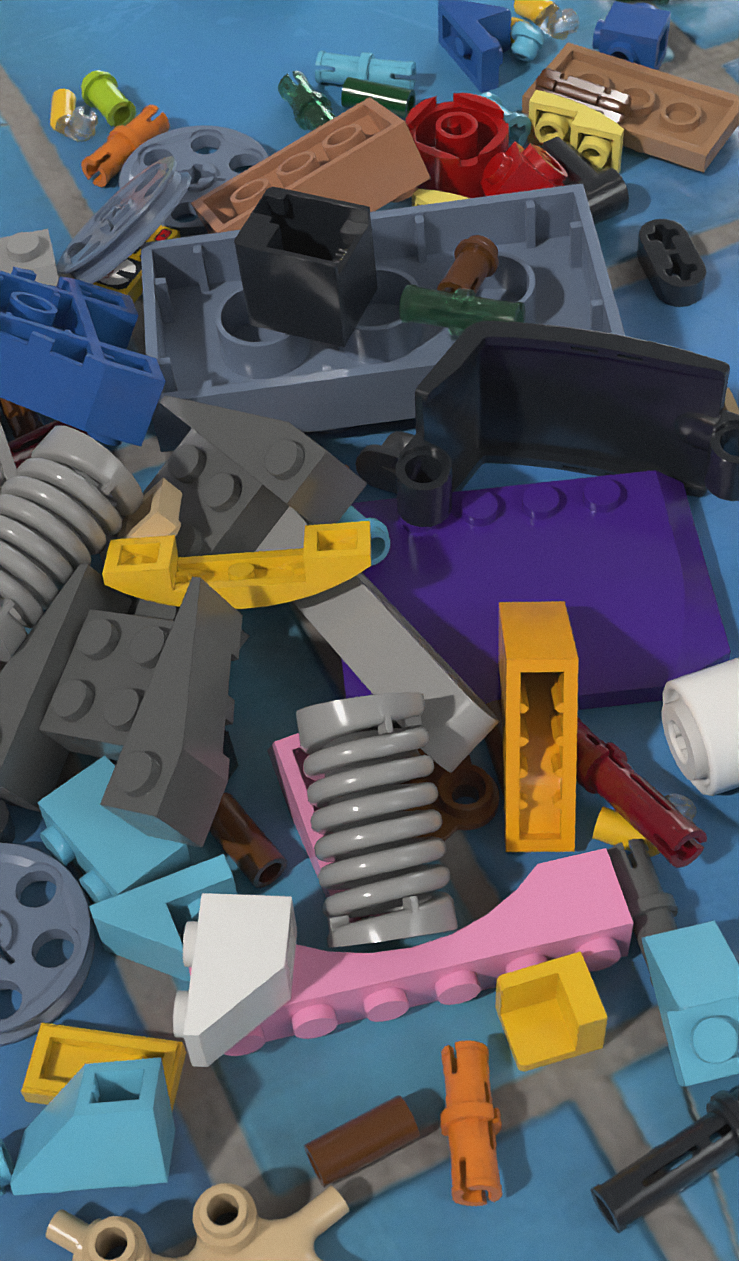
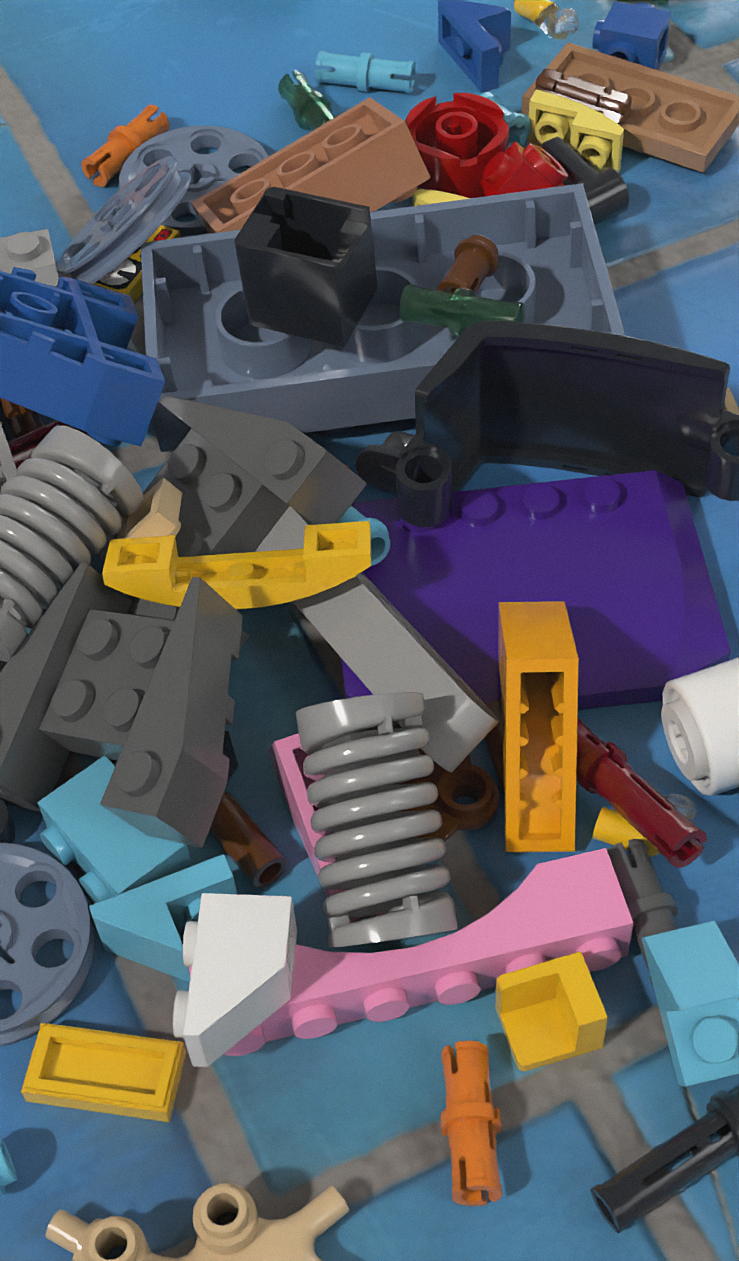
medium azure slope [10,1057,175,1196] -> none
clear arm [50,89,98,142] -> none
lime pin [81,70,136,127] -> none
reddish brown axle [304,1095,420,1188] -> none
dark green axle [341,77,416,119] -> none
medium azure arm [511,17,544,62] -> none
black beam [637,219,706,307] -> none

